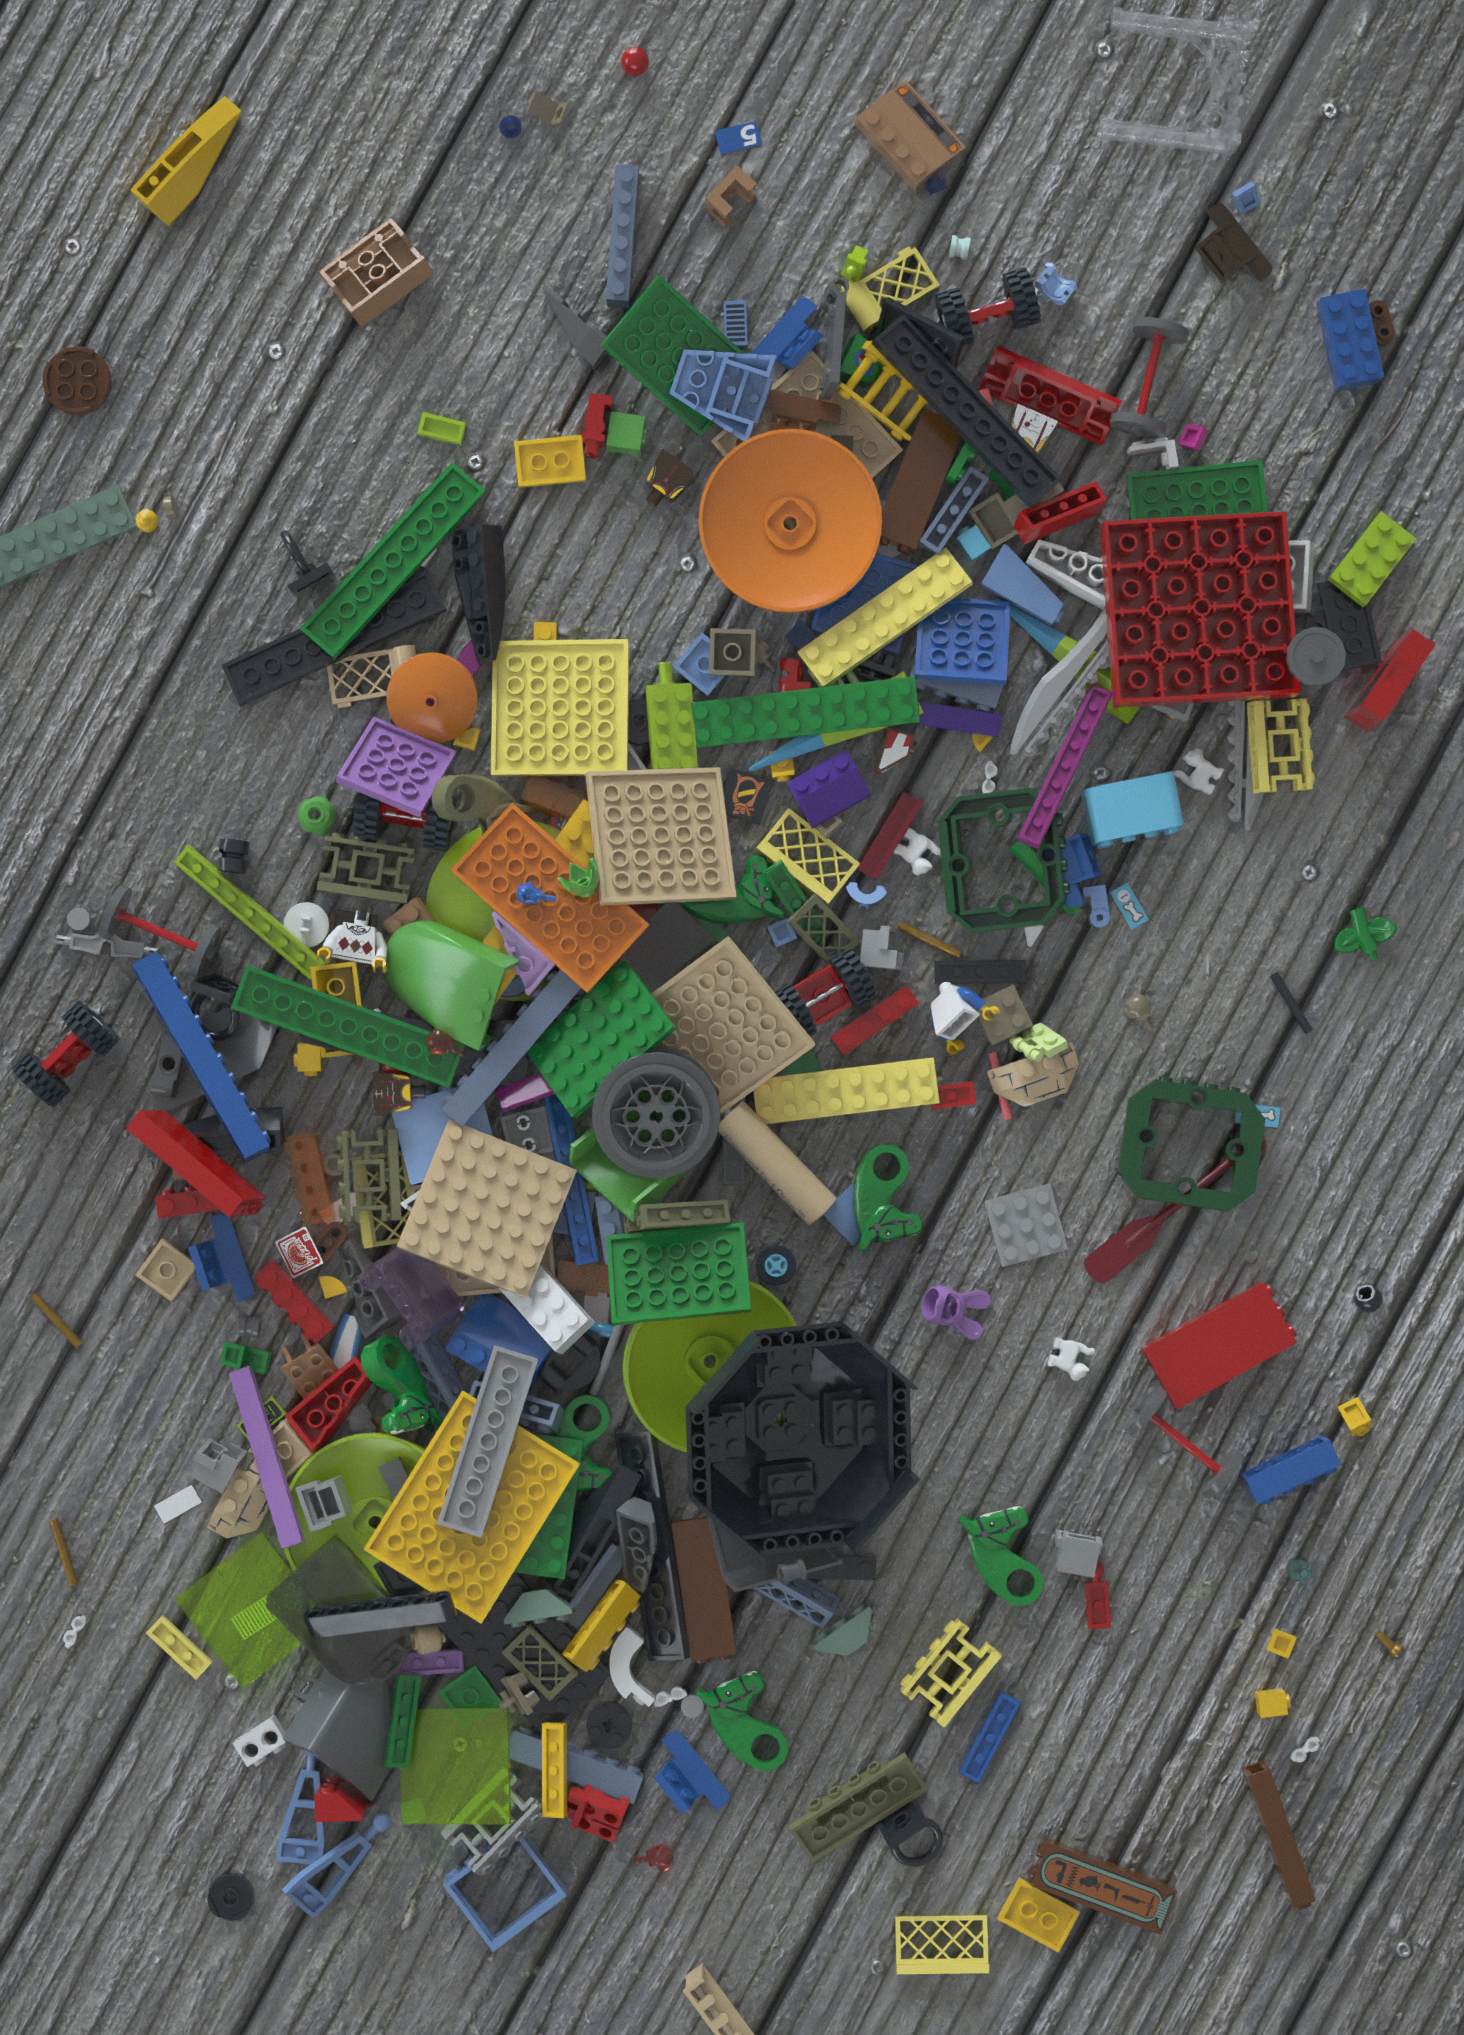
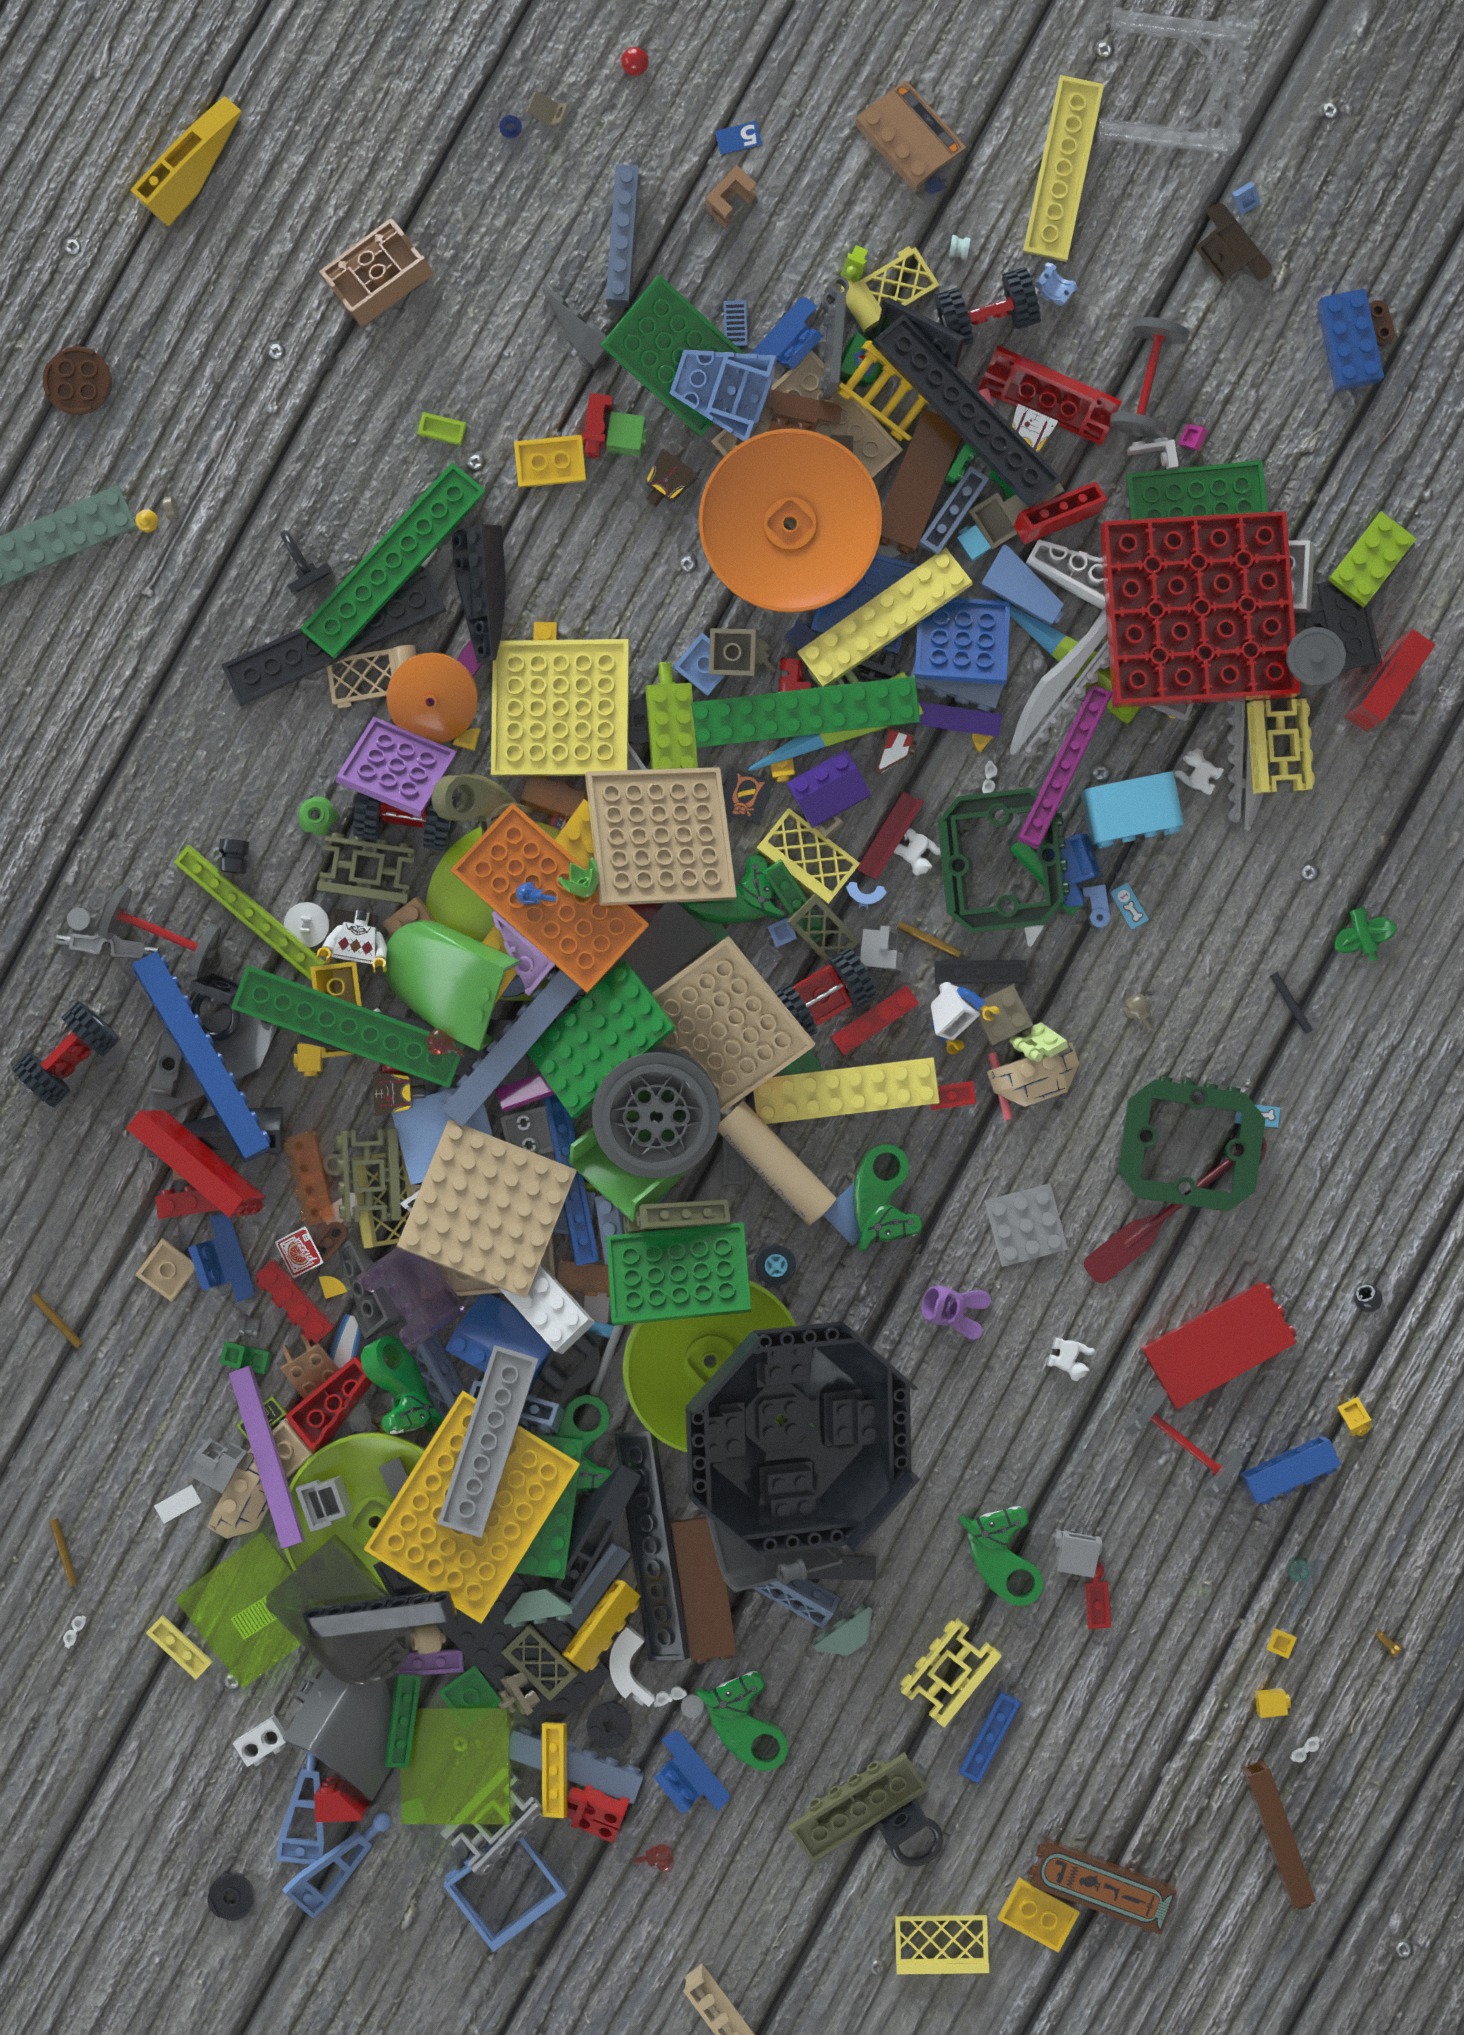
dark grey wedge [616,1497,657,1593] -> none
none -> light yellow plate [1022,75,1104,262]

